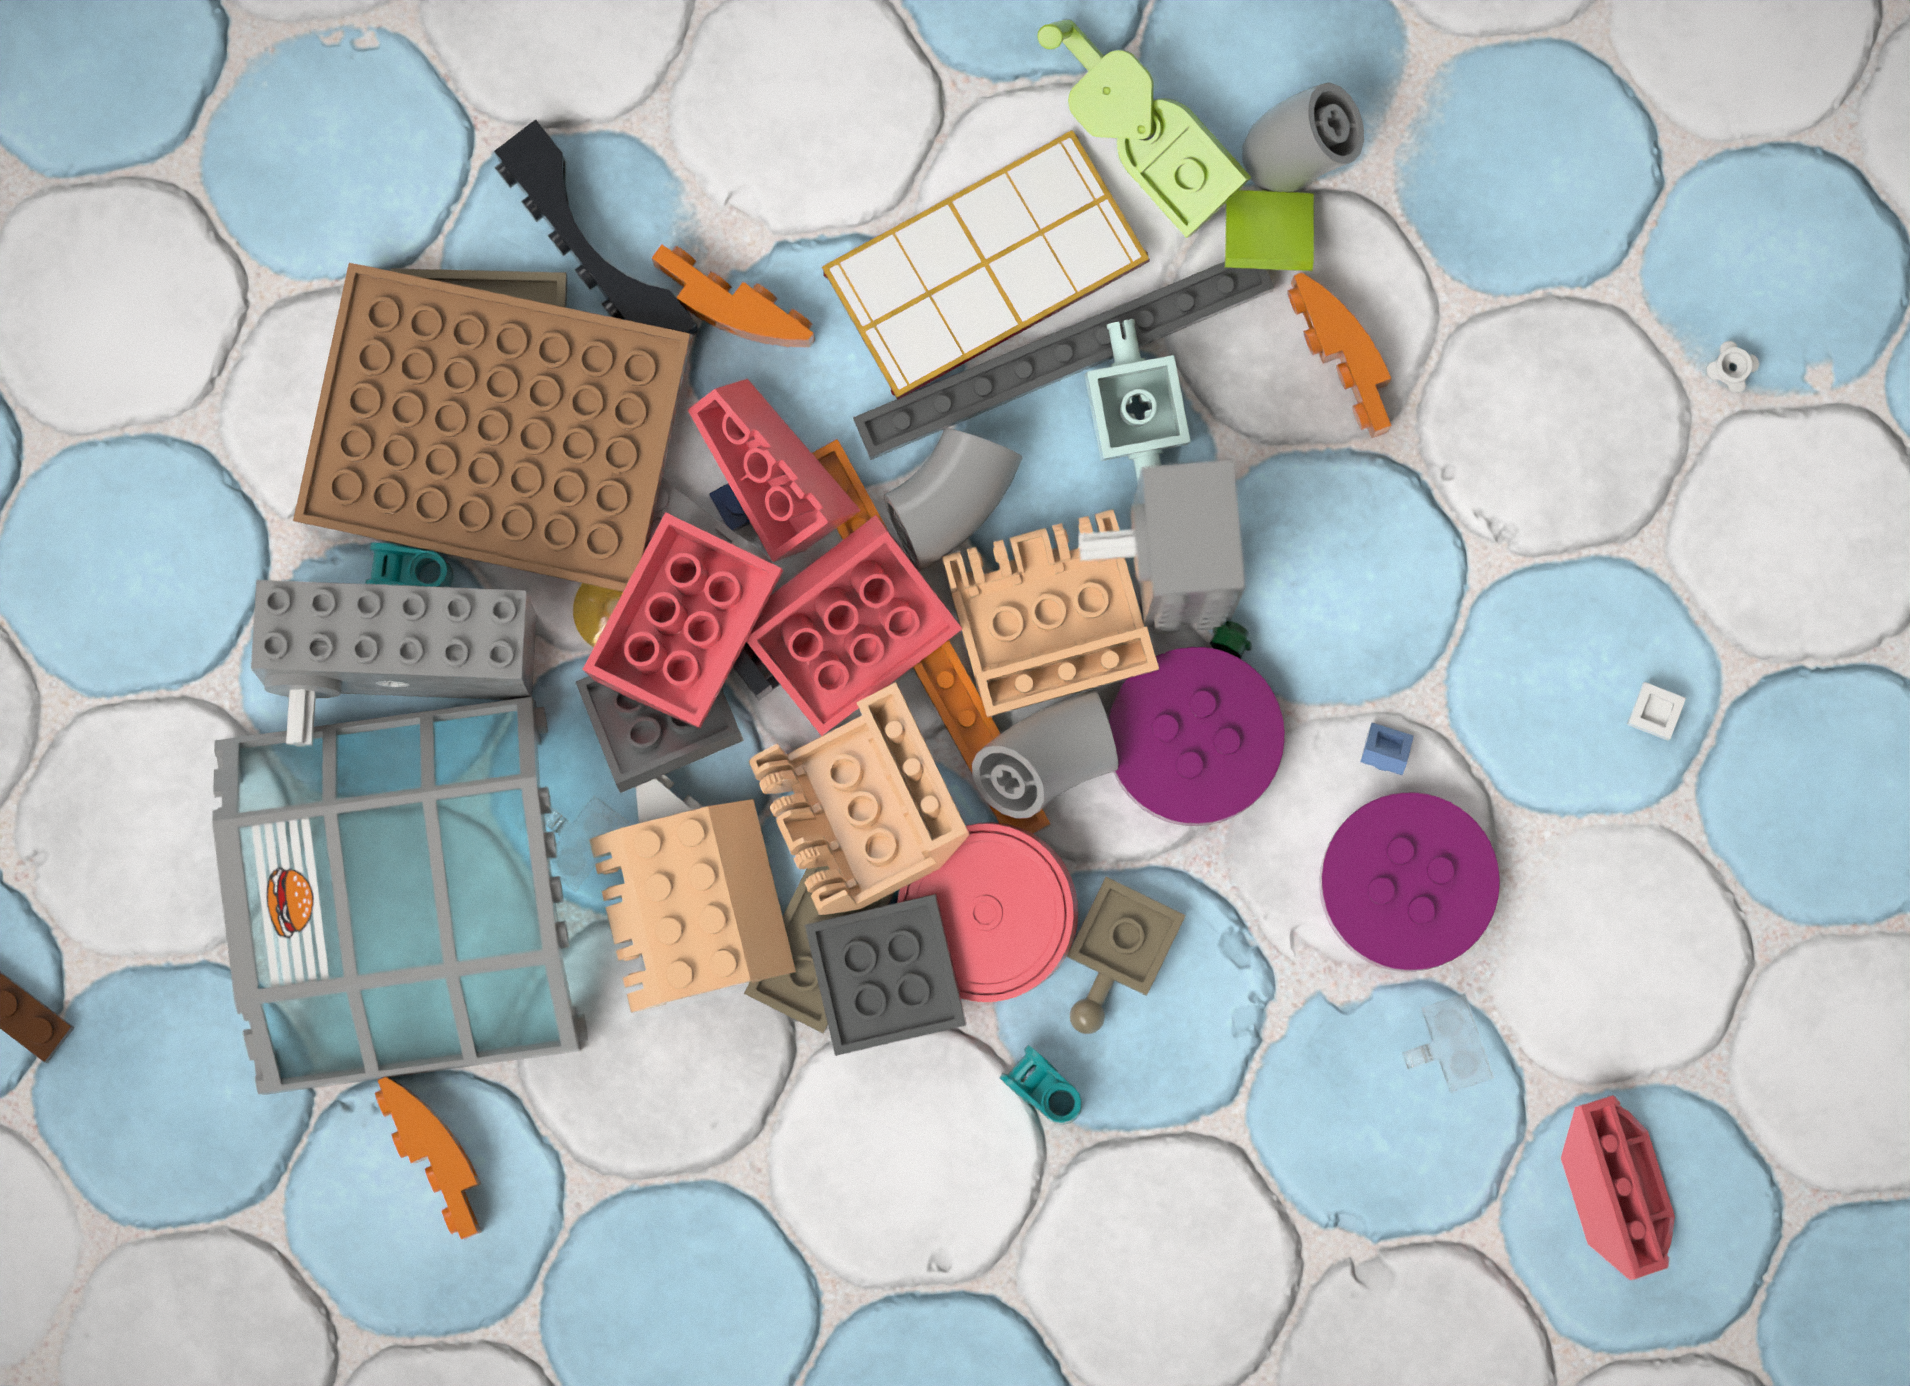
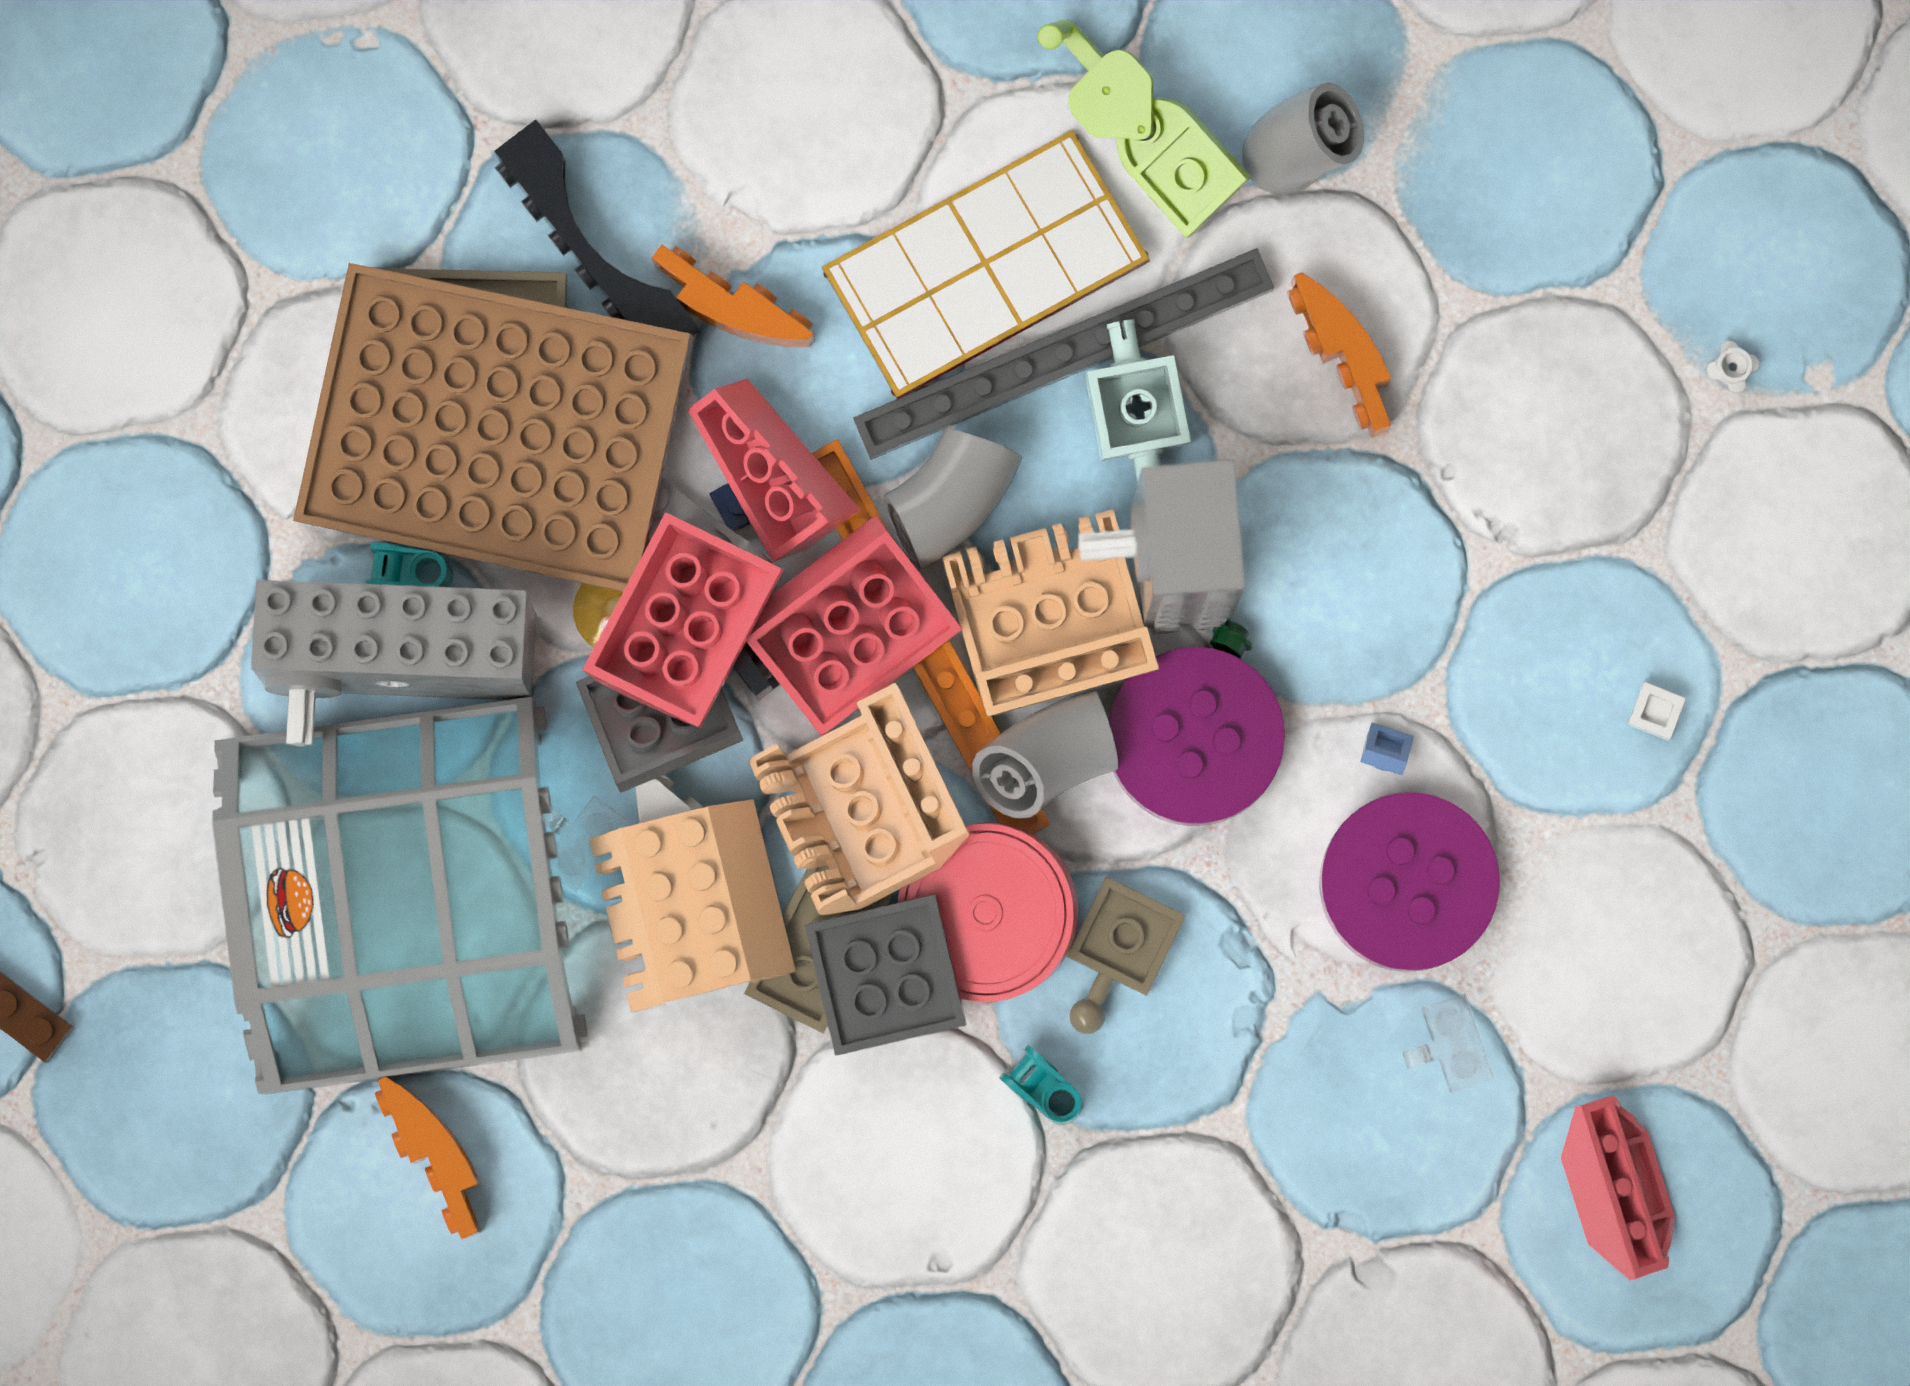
lime tile [1225,190,1314,271] -> none

